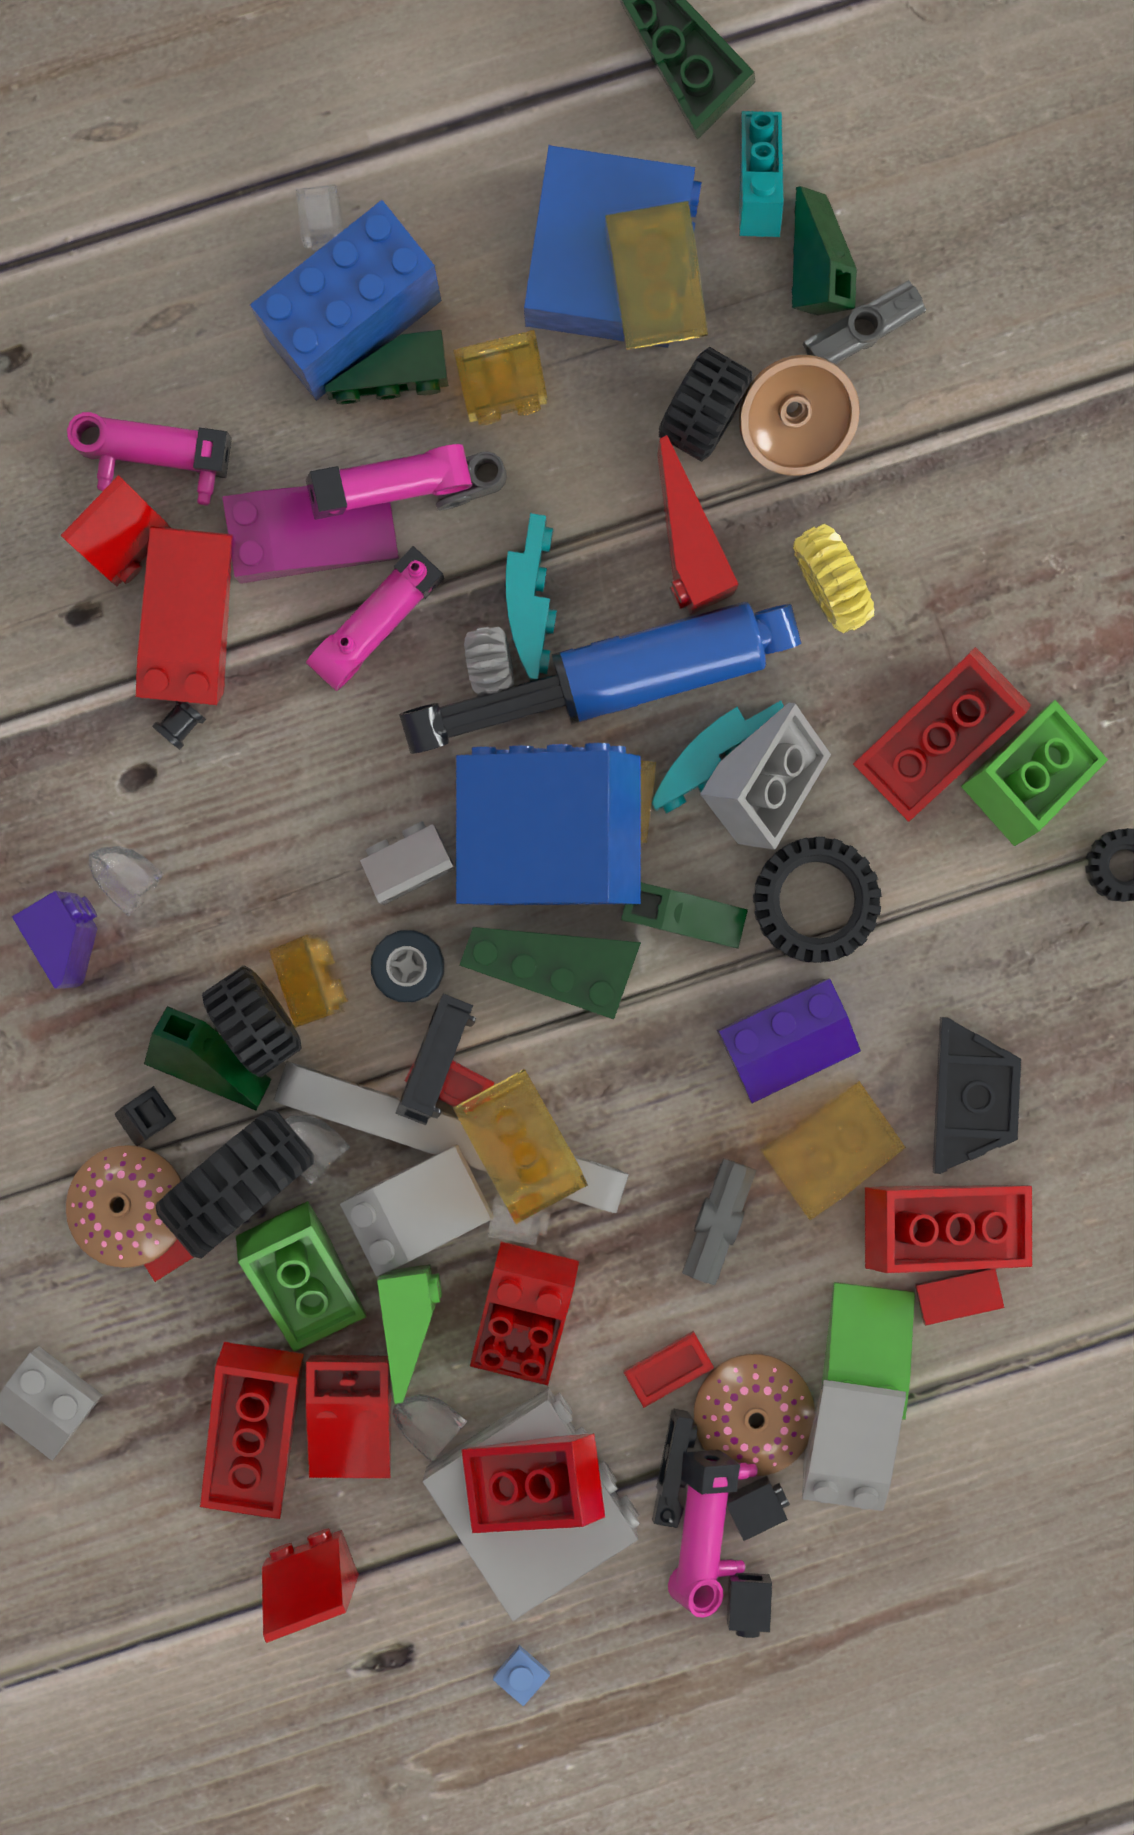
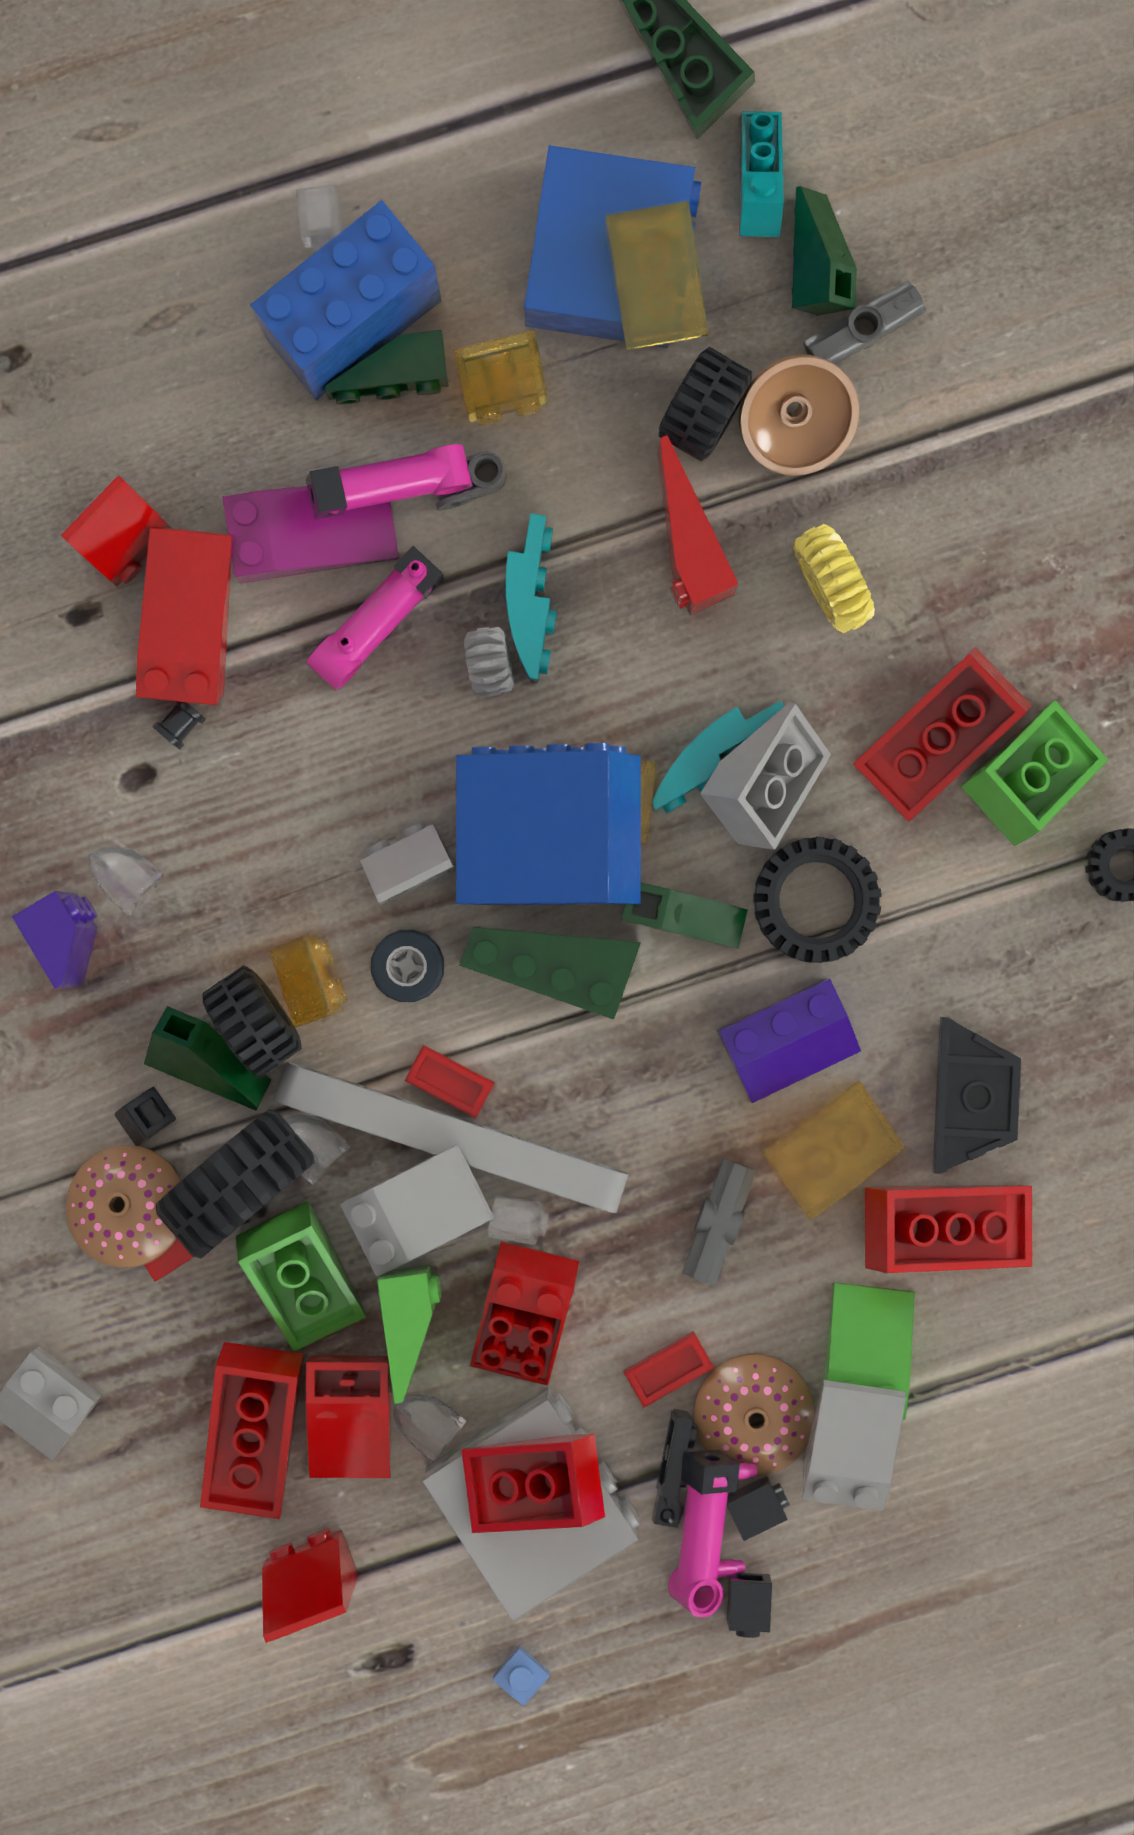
dark pink piece [67,412,232,506] -> none
black container [395,993,476,1125] -> none
blue piece [399,602,802,754] -> none
clear yellow slope [453,1069,588,1224] -> none
red tile [915,1269,1005,1326] -> none

